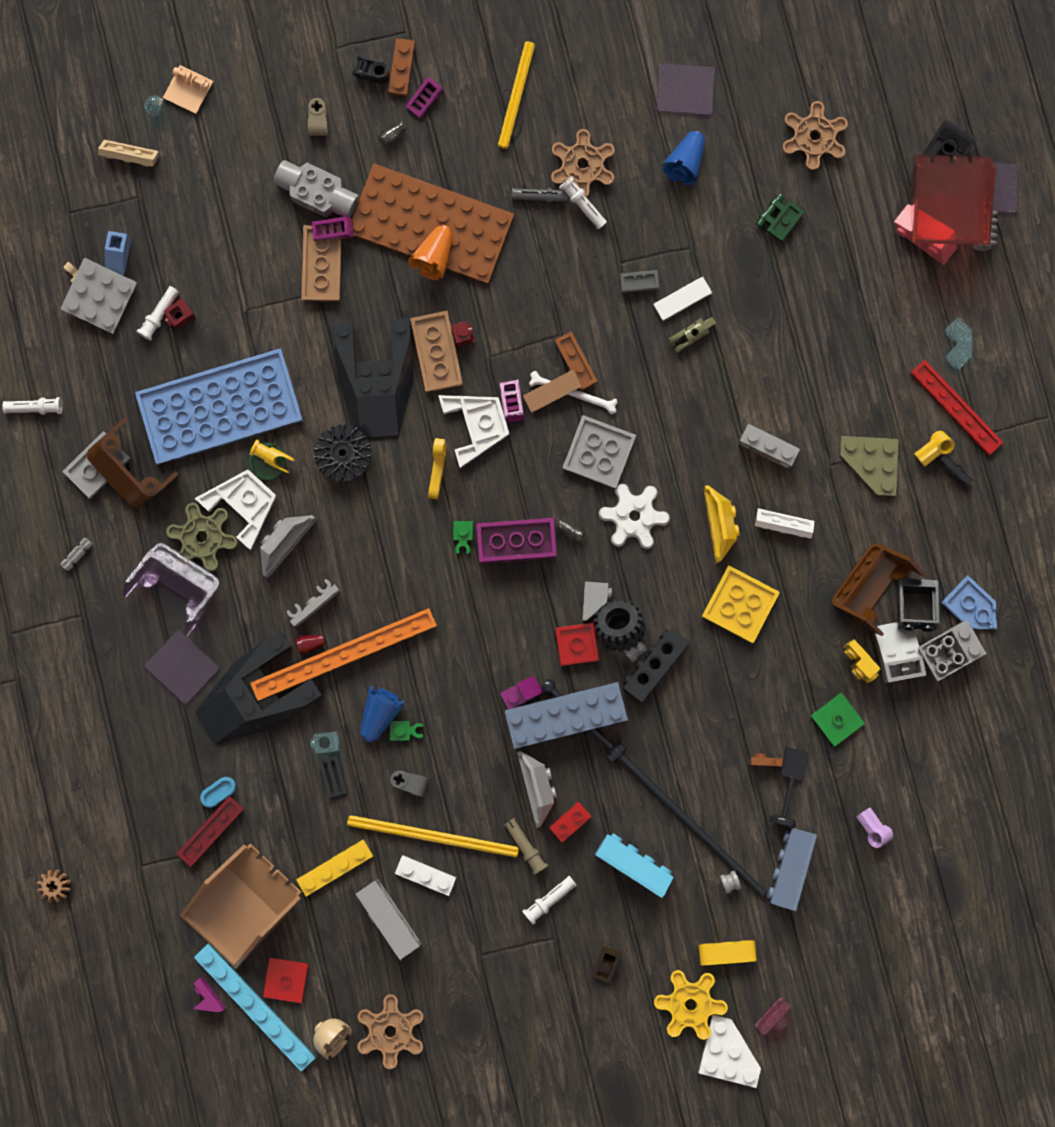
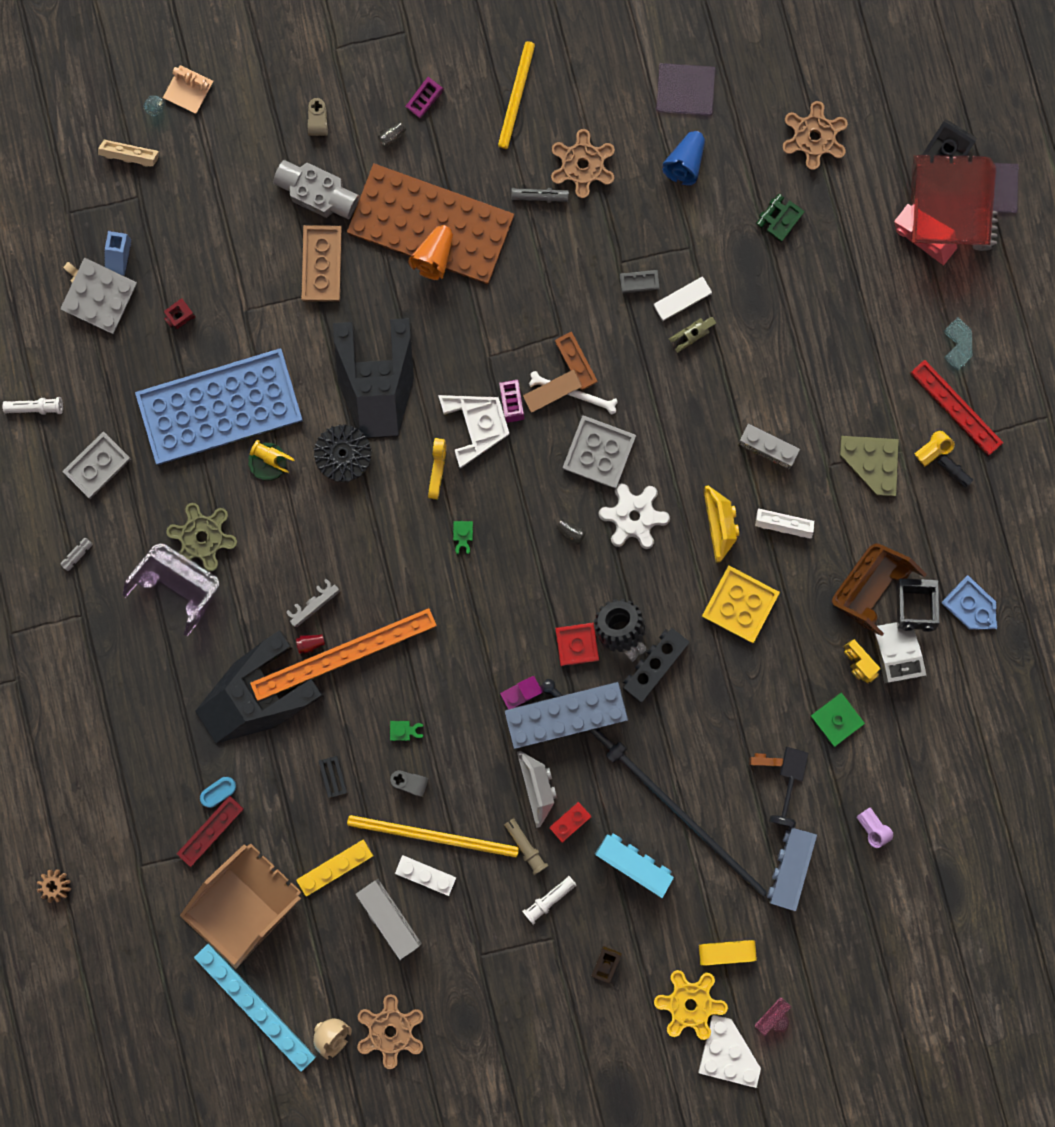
reddish brown windscreen [87,417,179,508] -> none
white pin [136,286,180,341] -> none
clear purple piece [144,629,220,705] -> none
magenta slope [193,977,226,1012] -> none
white wing [195,470,276,550] -> none
light grey wedge [260,515,316,578] -> none
red plate [263,957,309,1003] -> none
clear light blue brick [311,732,340,754] -> none
magenta slope [312,216,354,241] -> none
black piece [352,55,390,84] -> none
blue cone [360,686,405,742] -> none
dark orange plate [388,38,415,97] -> none
medium nougat plate [410,311,463,393] -> none
dark red brick [451,321,475,348] -> none
magenta brick [477,518,556,564] -> none
white pin [559,176,607,229] -> none
light grey slope [582,582,612,622] -> none
light grey wheel [720,871,741,894] -> none
light grey slope [918,620,986,681] -> none

